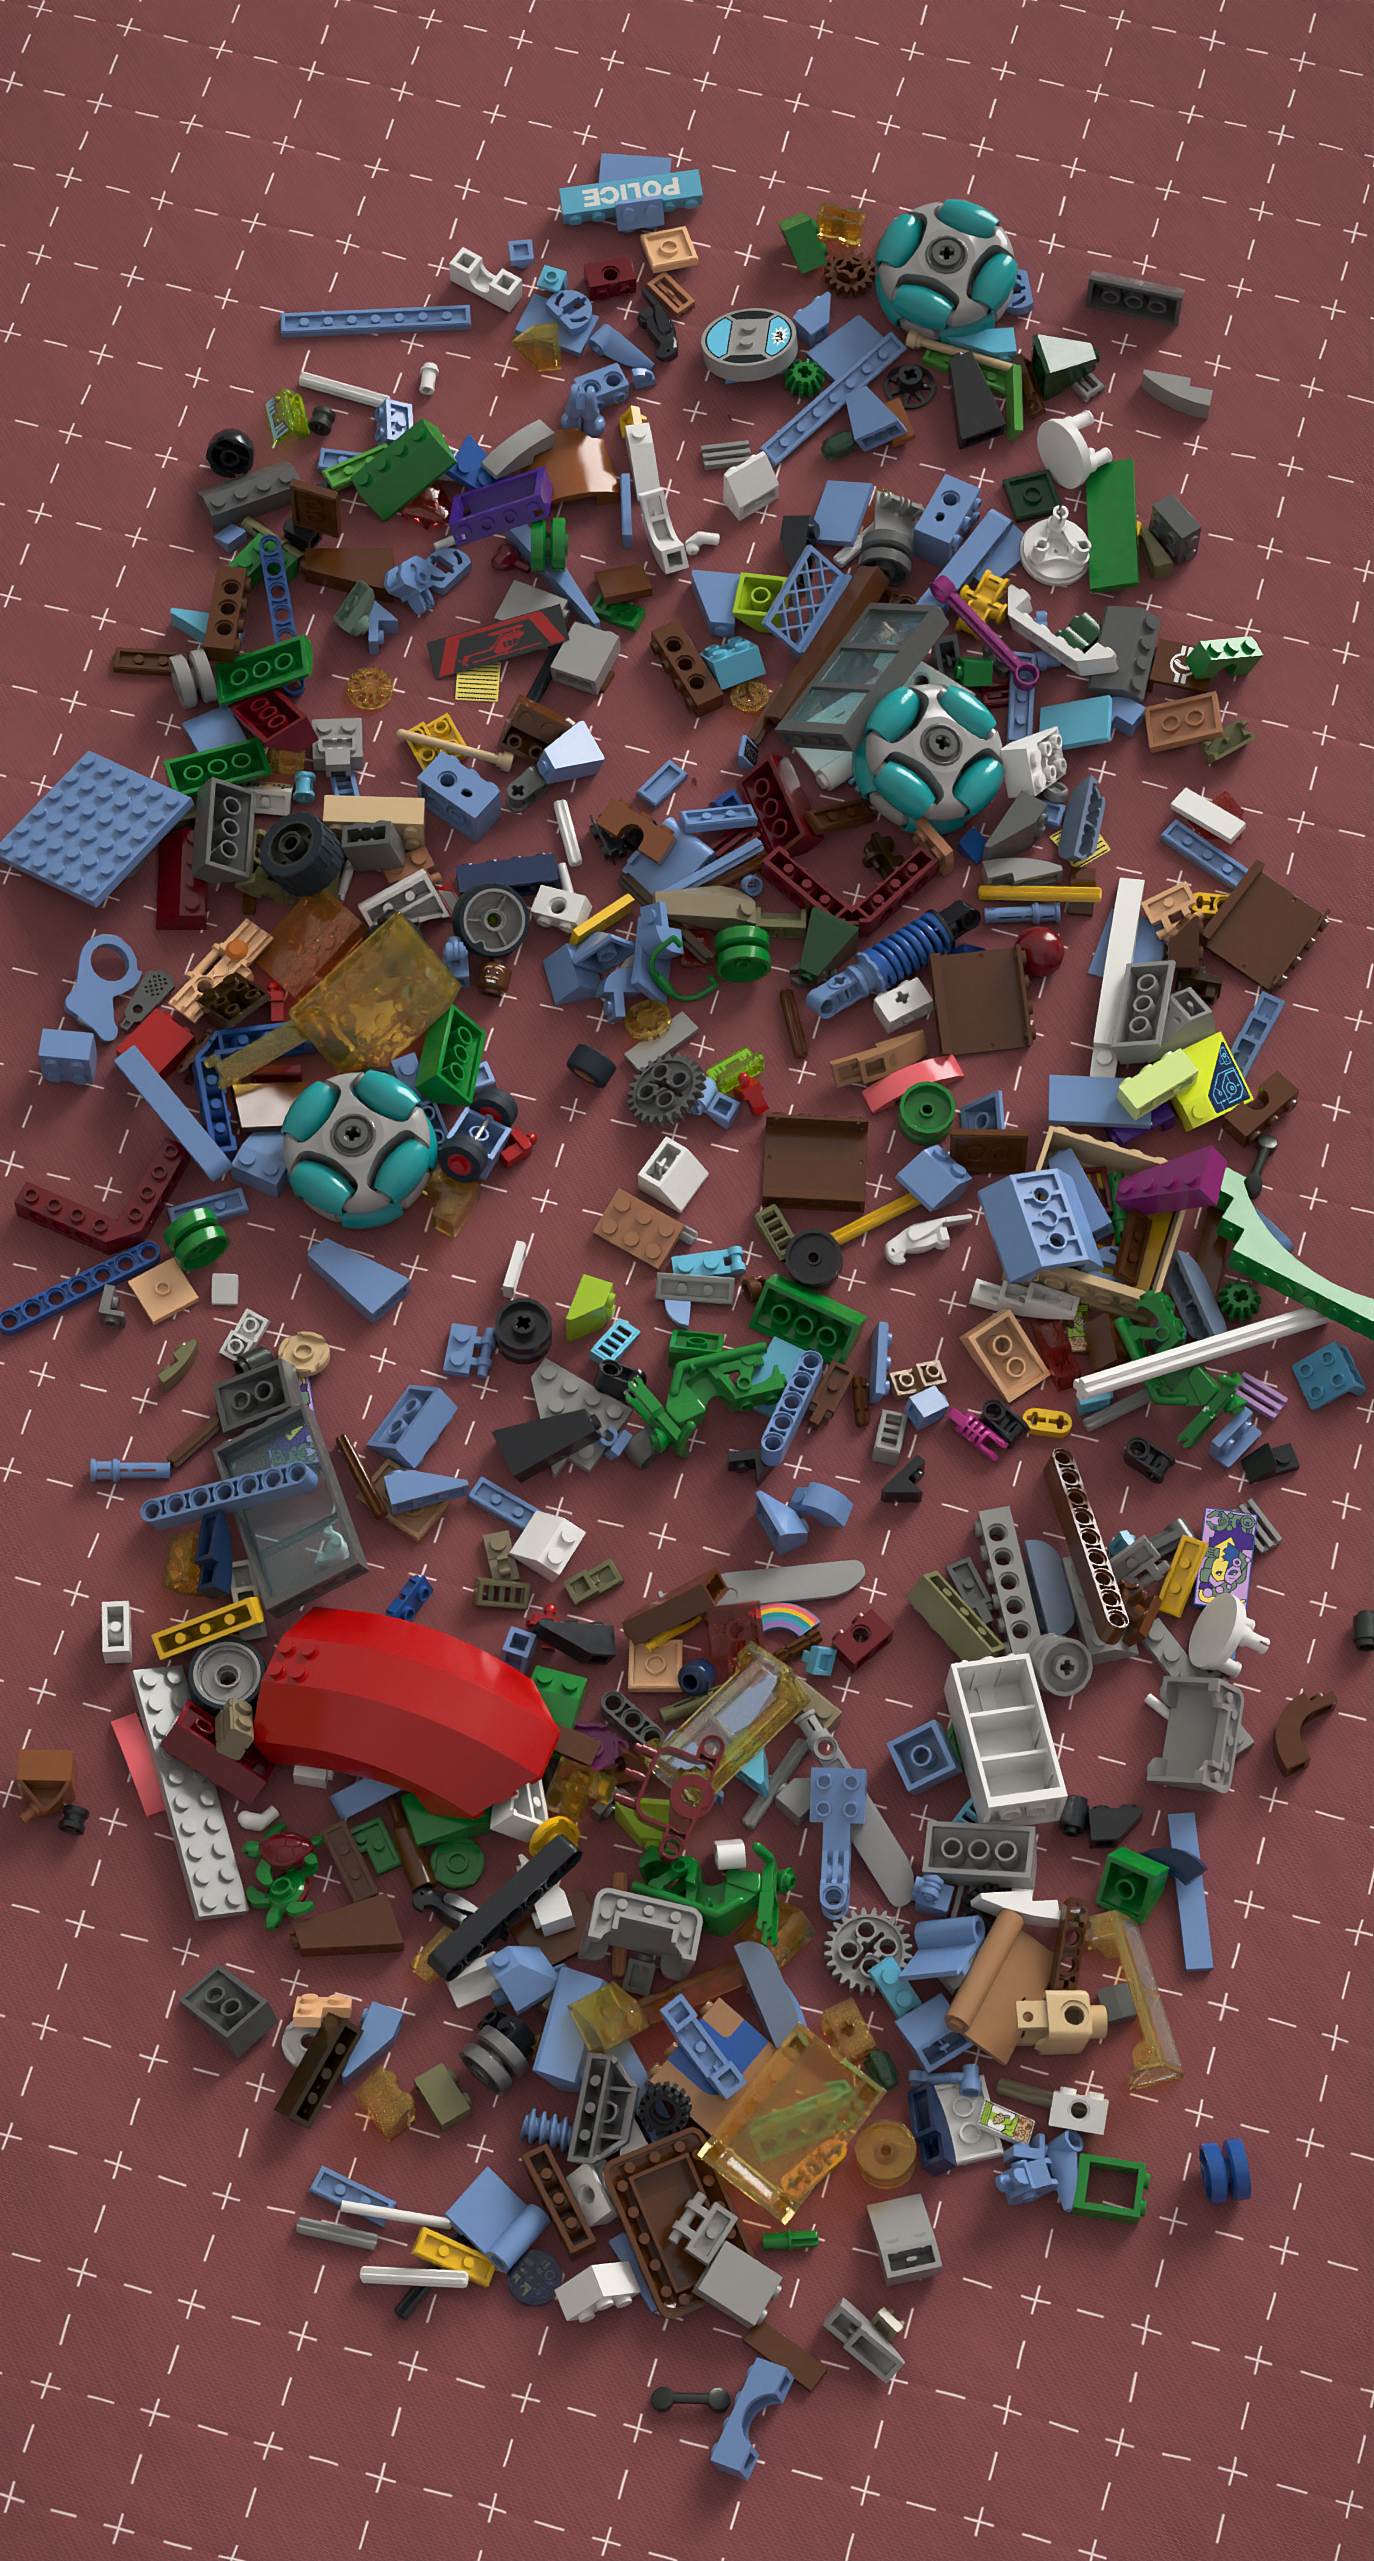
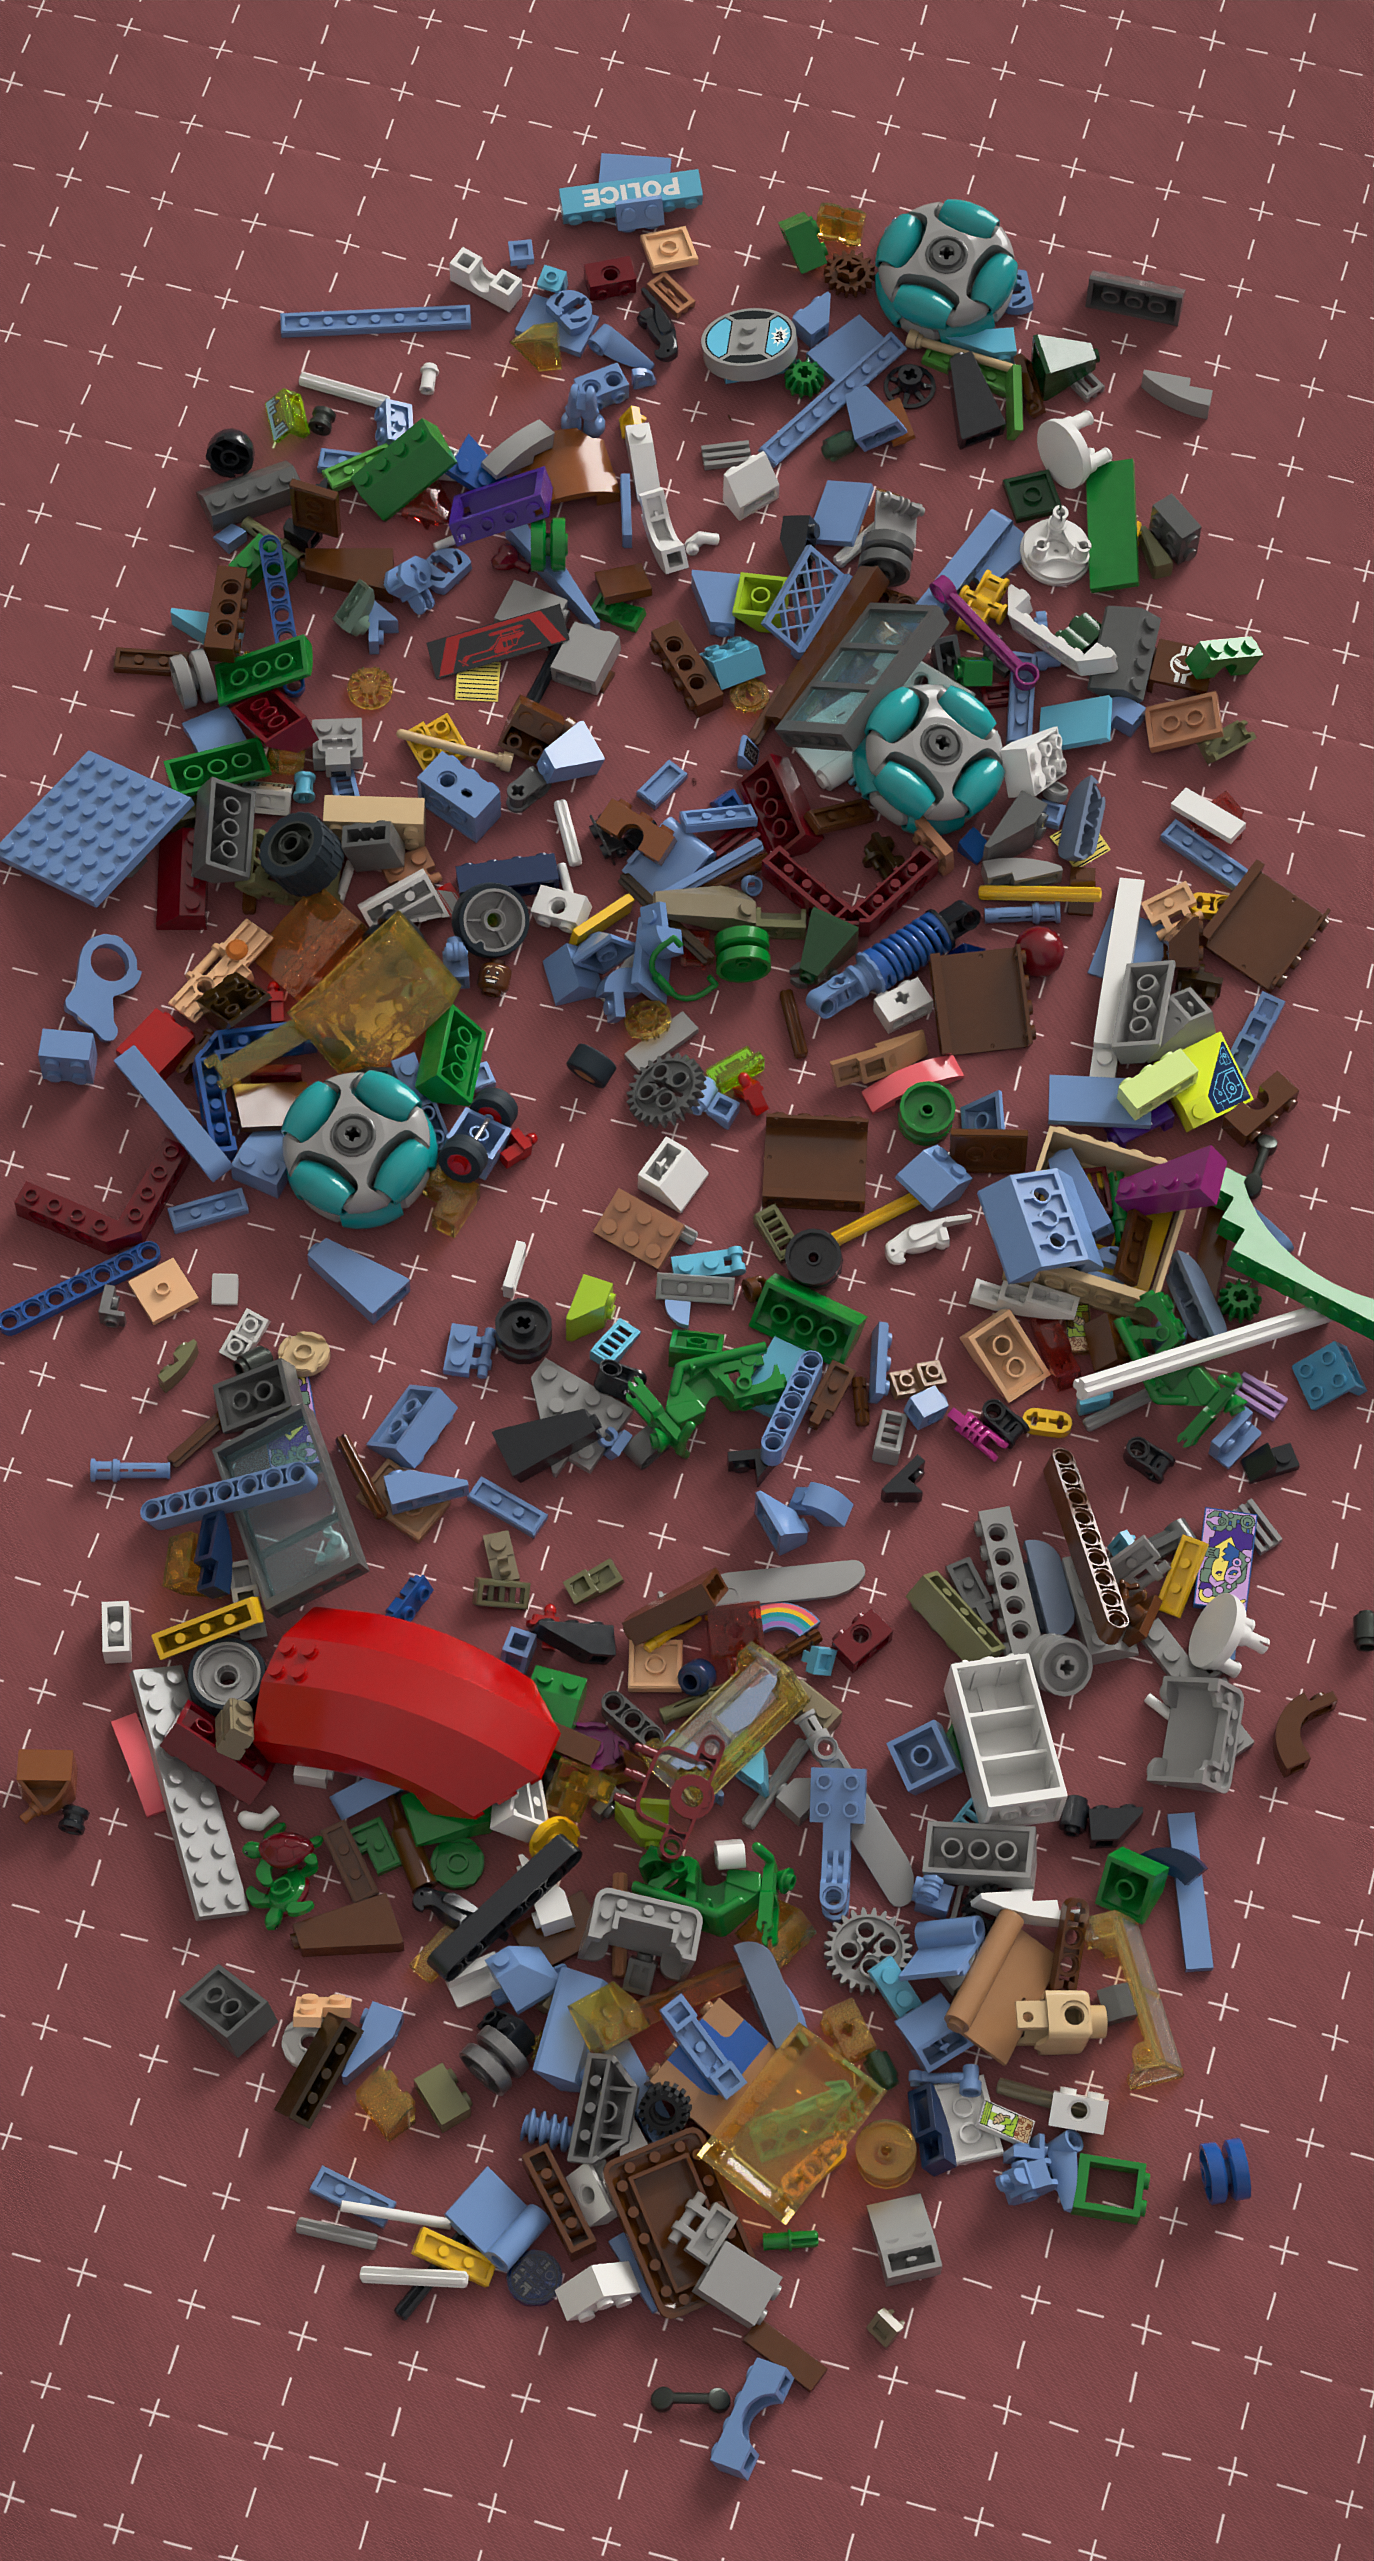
dark grey piece [119,970,175,1031] -> none
green wheel [163,1208,230,1271] -> none
white slope [509,1510,586,1583] -> none
light grey slope [823,2297,905,2384] -> none
medium blue piece [913,474,982,569] -> none

